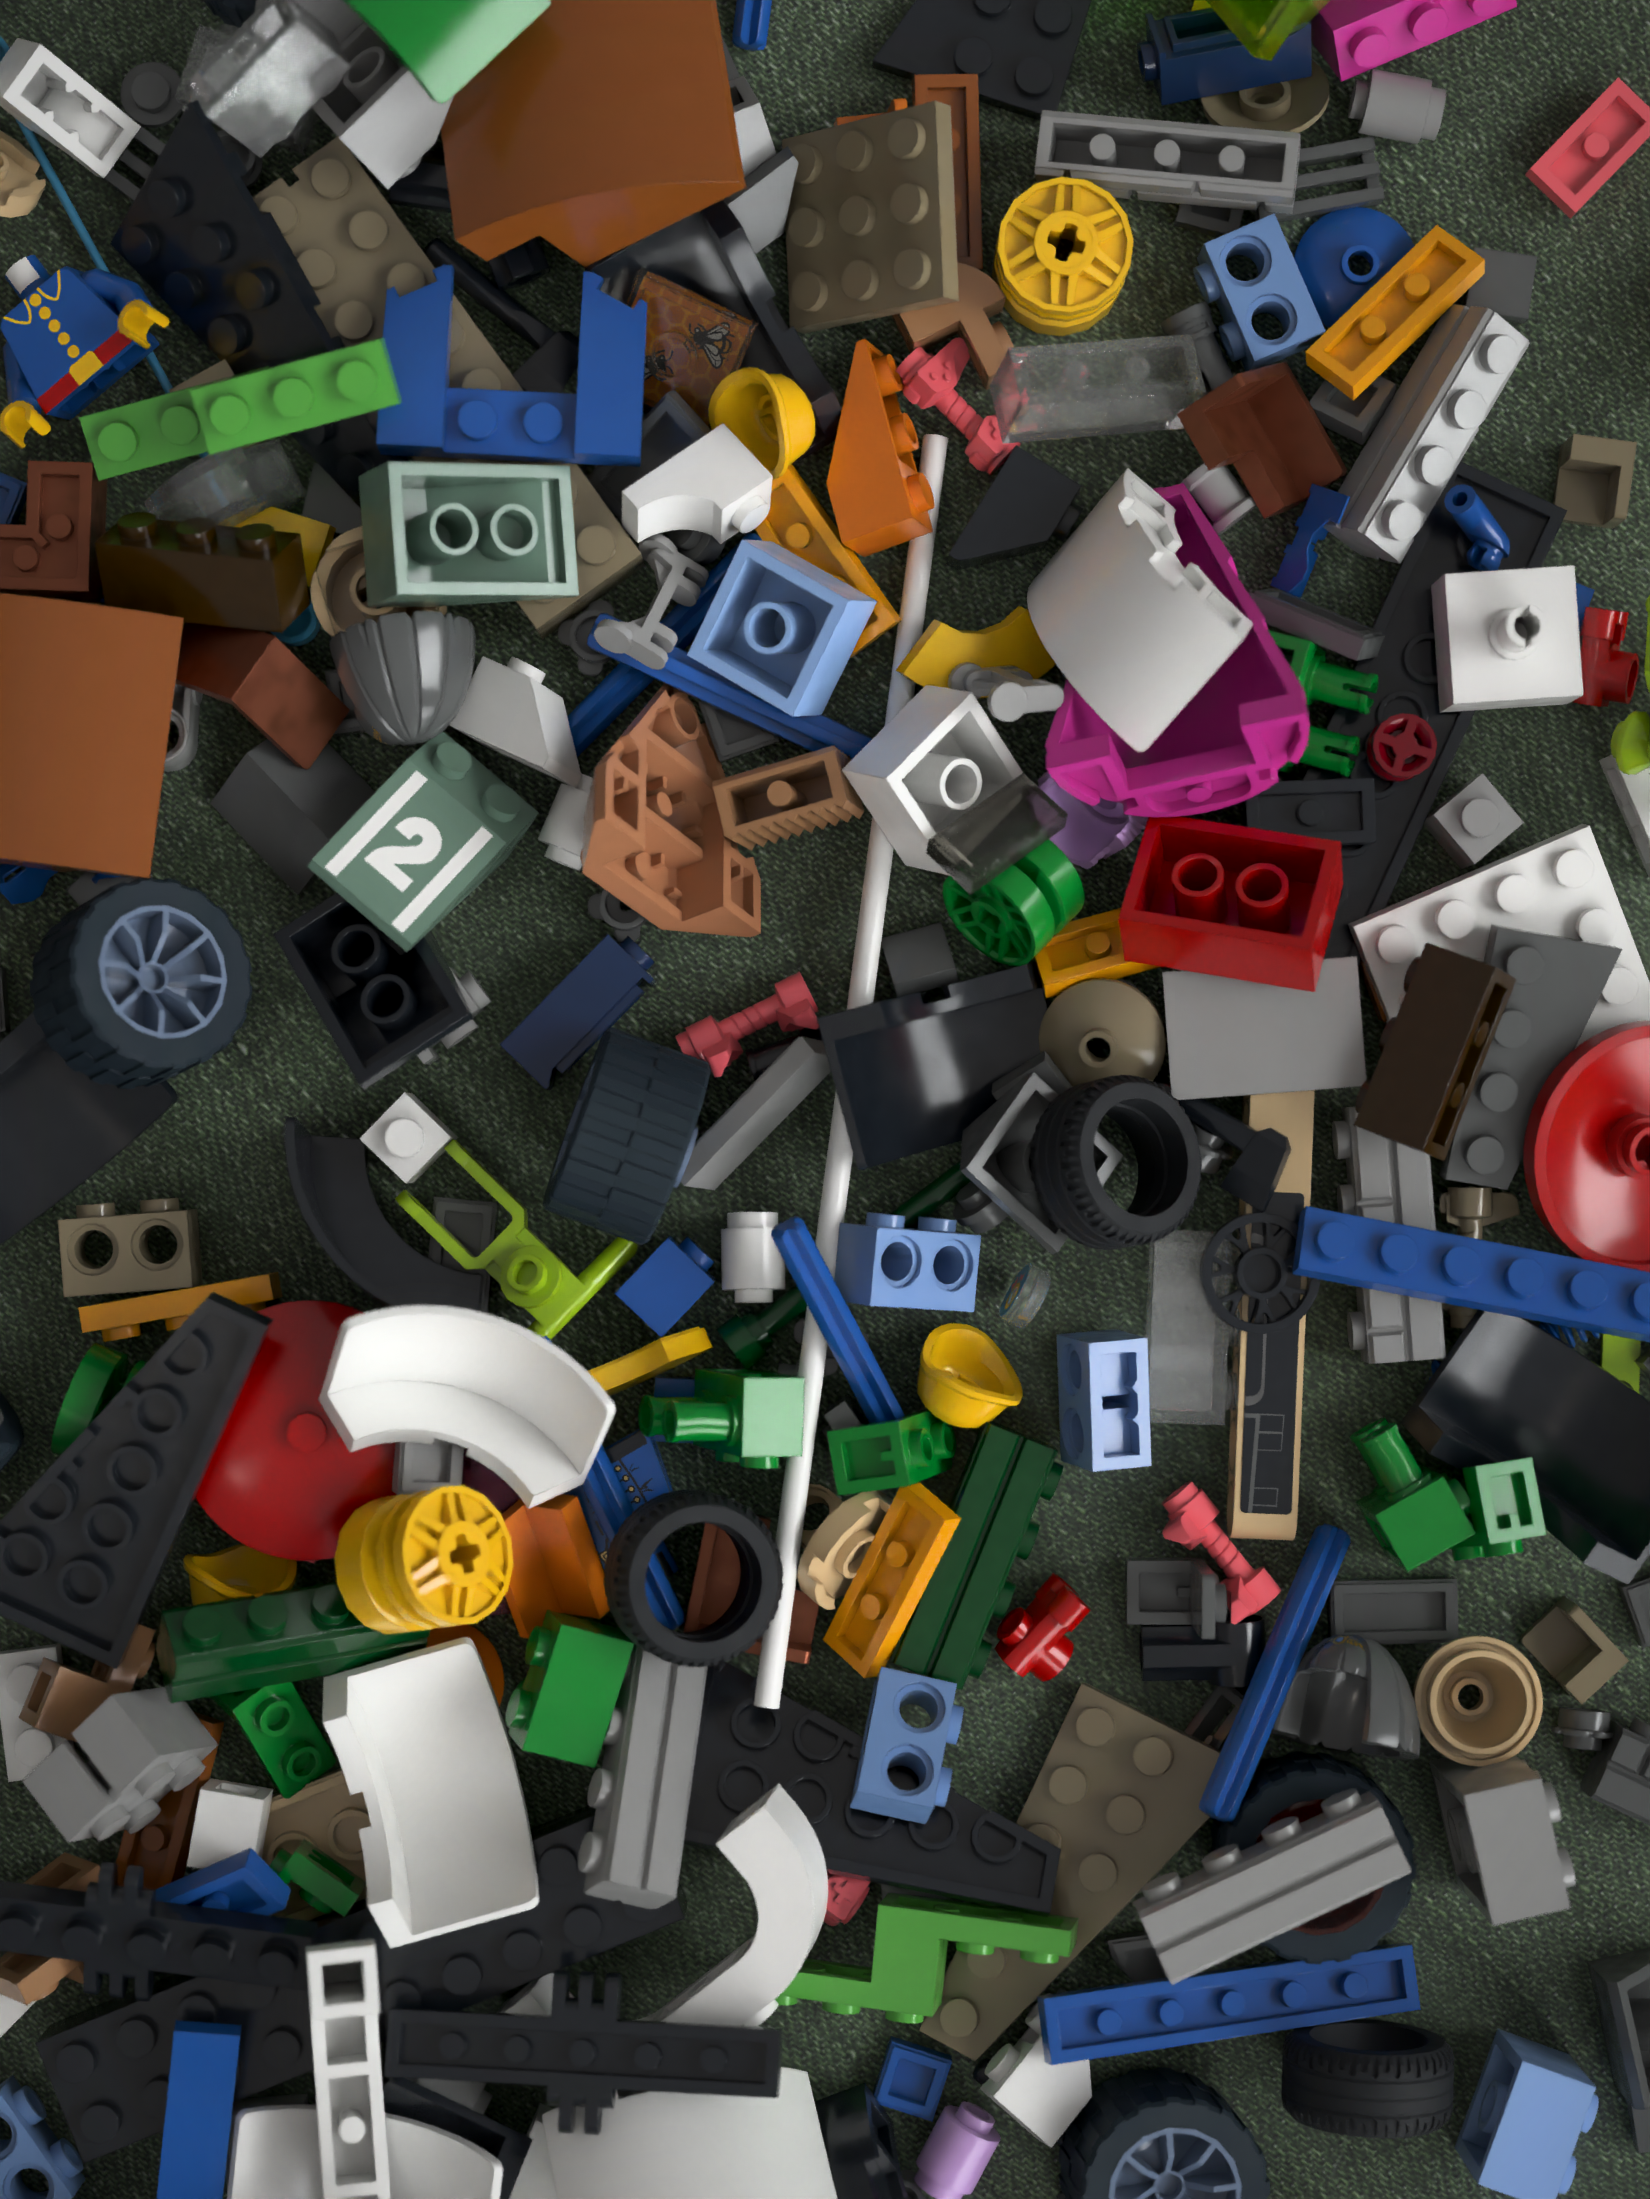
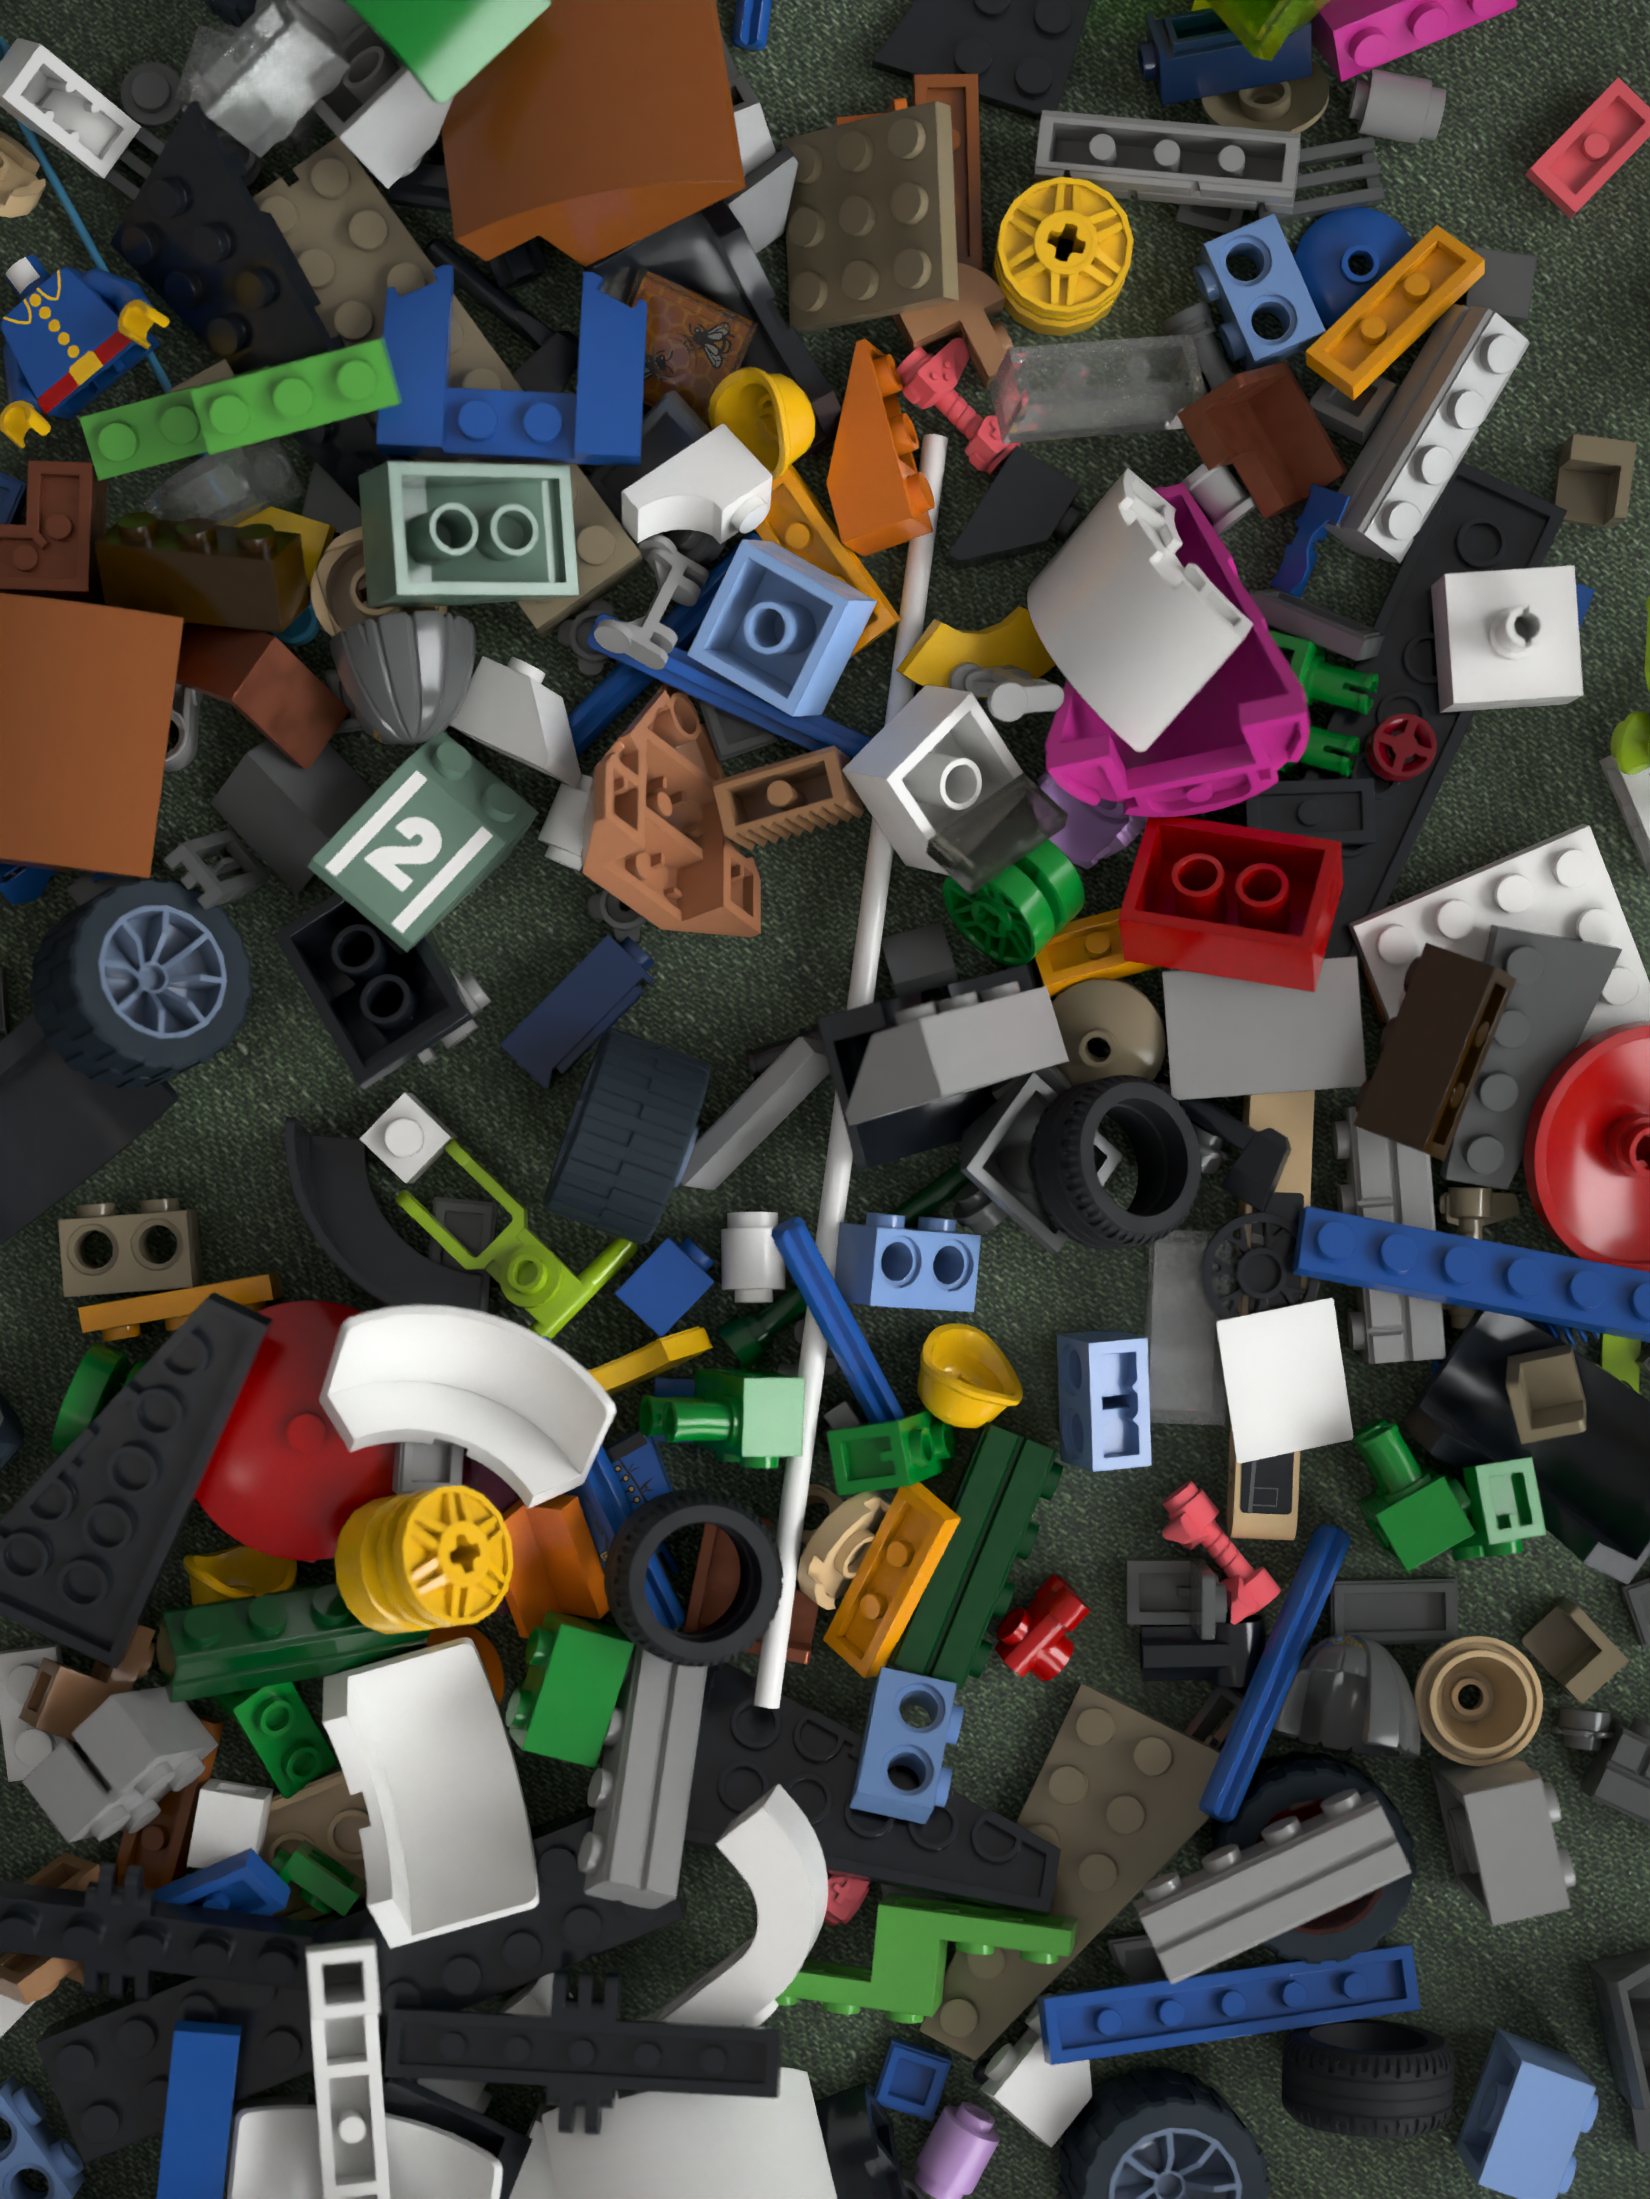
coral piece [675,971,819,1078] -> none
clear tile [998,1262,1051,1329] -> none
light grey brick [1423,773,1524,869] -> none
blue arm [1444,484,1510,571] -> none
red plate [1573,606,1639,707] -> none
none -> dark grey tile [164,829,271,910]
none -> light grey slope [845,981,1069,1126]
none -> white sticker [1216,1298,1353,1464]
none -> dark tan panel [1506,1344,1586,1444]

